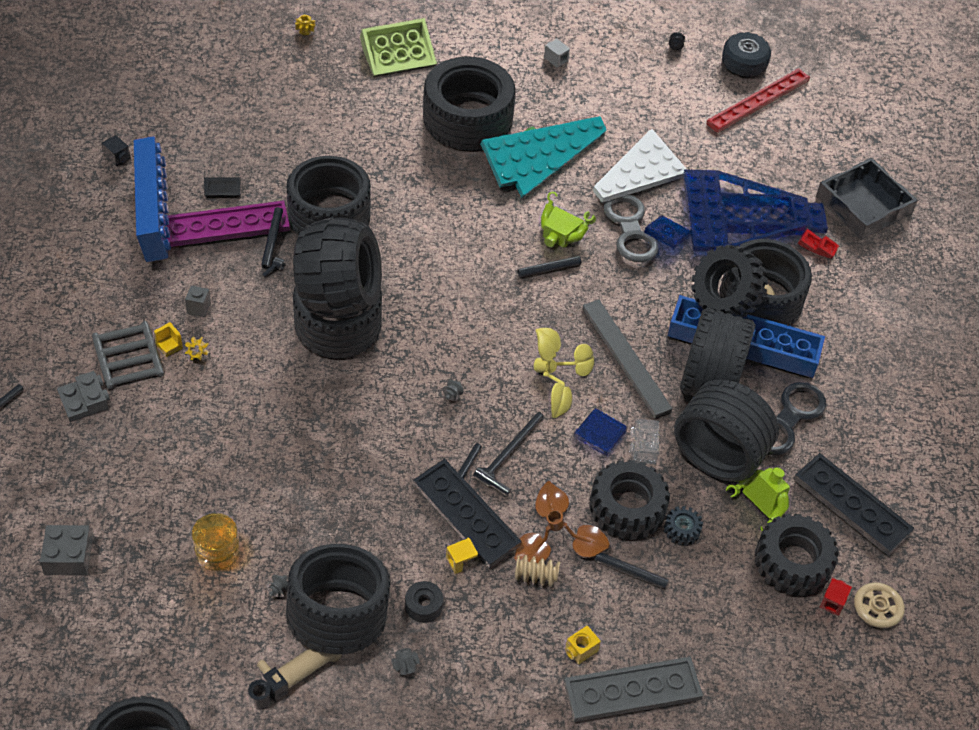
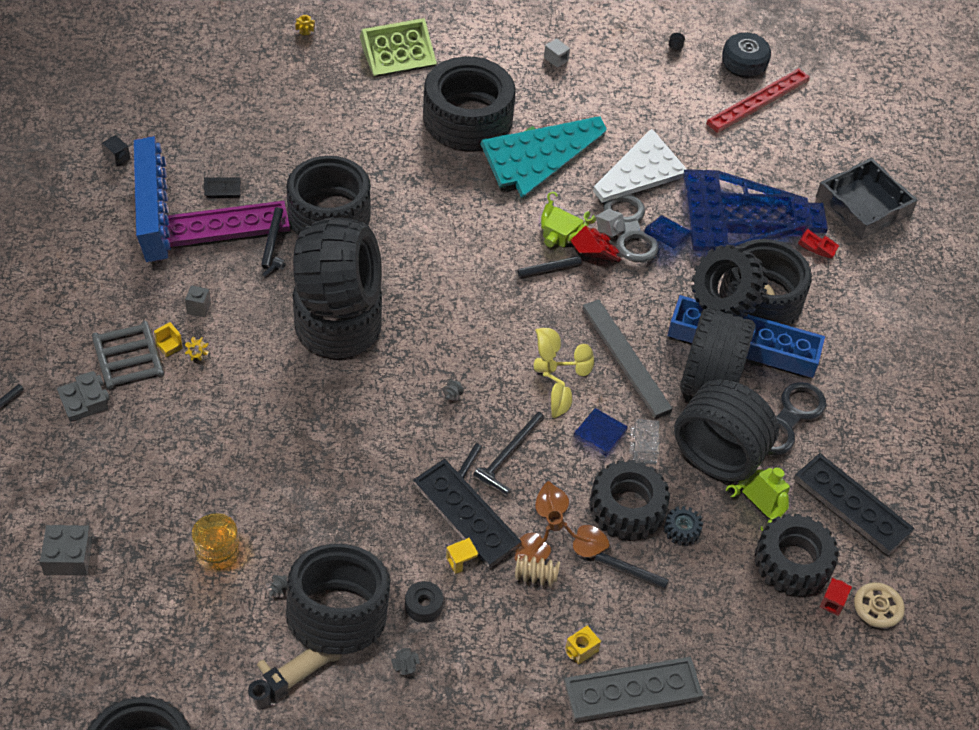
none -> red slope [570,226,622,262]
none -> light grey brick [596,209,625,237]

